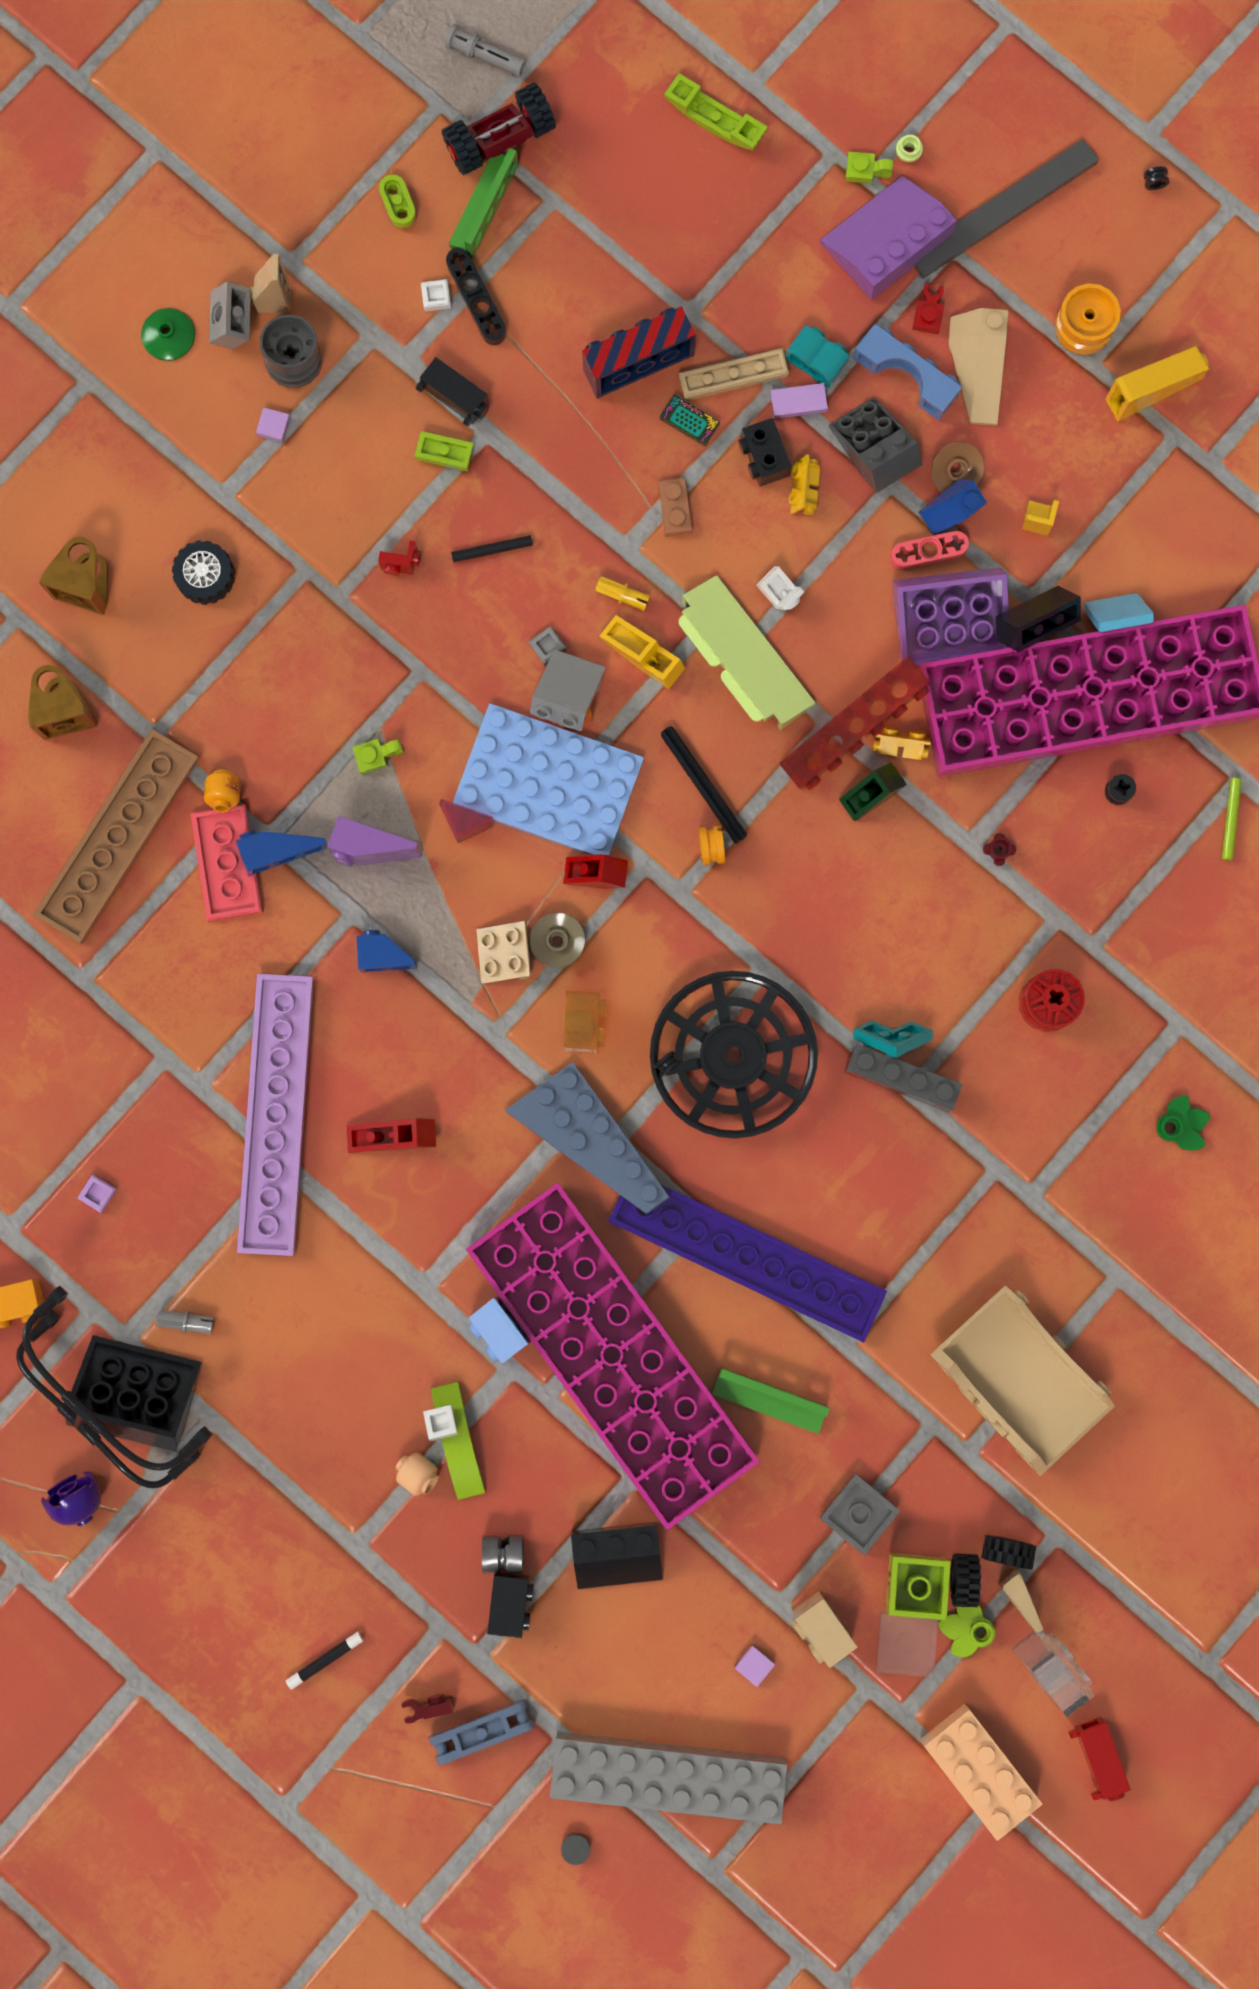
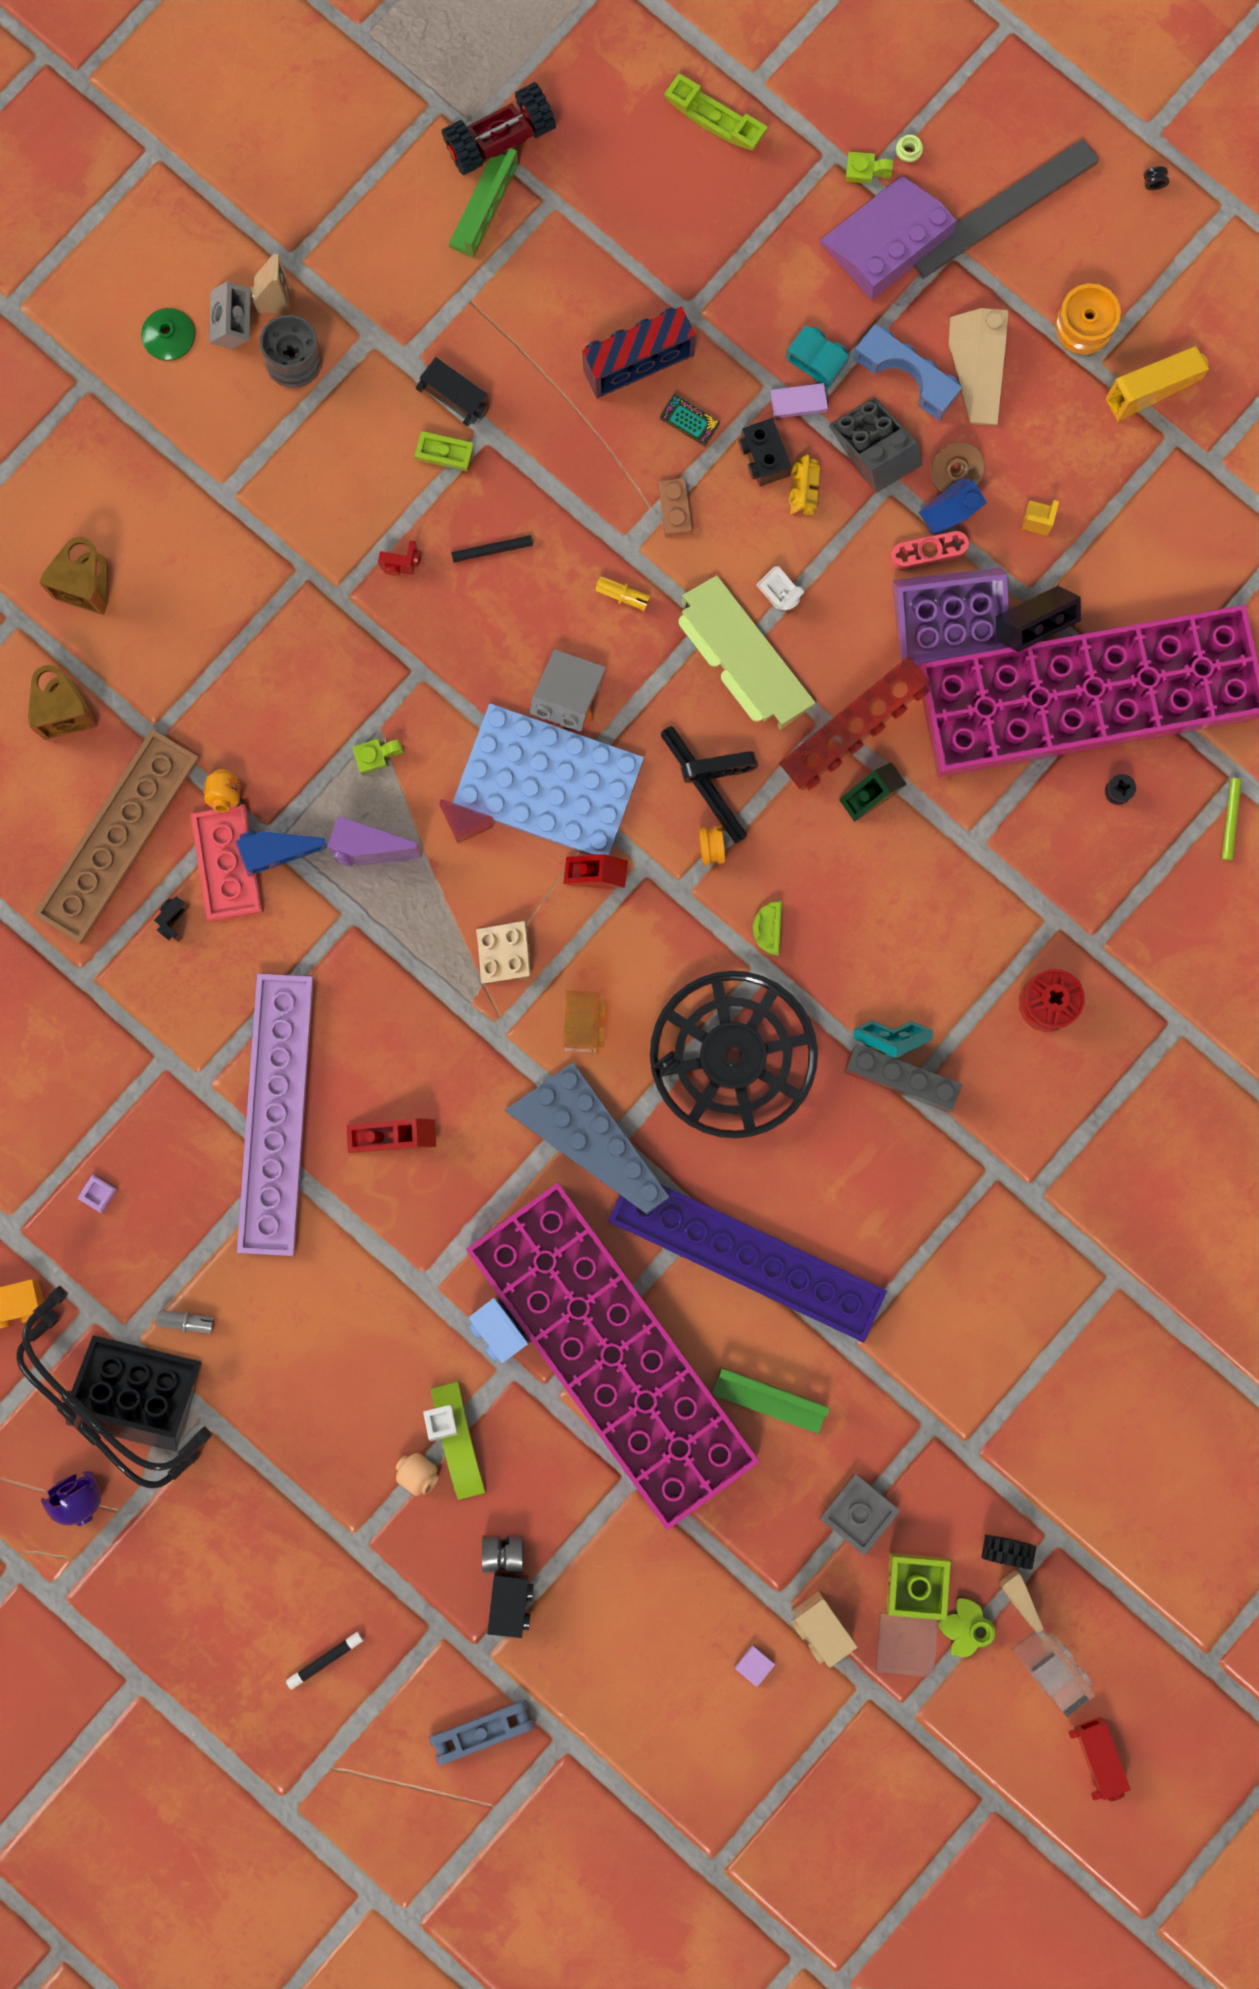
black wheel [172,540,235,605] -> none
lavender tile [256,407,291,443] -> none
blue slope [357,930,417,972] -> none
lime plate [379,175,416,228] -> none
dark red plate [401,1694,454,1723] -> none
white tile [421,279,451,312] -> none
light grey pin [445,24,526,77] -> none
black beam [446,248,506,345] -> none
light grey tile [528,626,567,666] -> none
dark tan dish [529,913,585,968] -> none
light grey brick [550,1732,787,1824] -> none
dark grey tile [561,1833,590,1865] -> none
black slope [571,1522,663,1589] -> none
yellow slope [599,615,685,690] -> none
tan tile [678,348,789,401] -> none
yellow hinge [873,726,931,760] -> none
red plate [912,283,945,334] -> none
light nougat brick [920,1703,1043,1841] -> none
tan panel [930,1285,1115,1476] -> none
black tyre [950,1553,981,1607] -> none
dark red plate [983,833,1016,866] -> none
medium azure tile [1084,593,1154,632] -> none
green plate [1156,1096,1210,1151] -> none
none -> black bracket [154,896,189,942]
none -> black beam [680,751,758,783]
none -> lime plate [752,901,782,956]

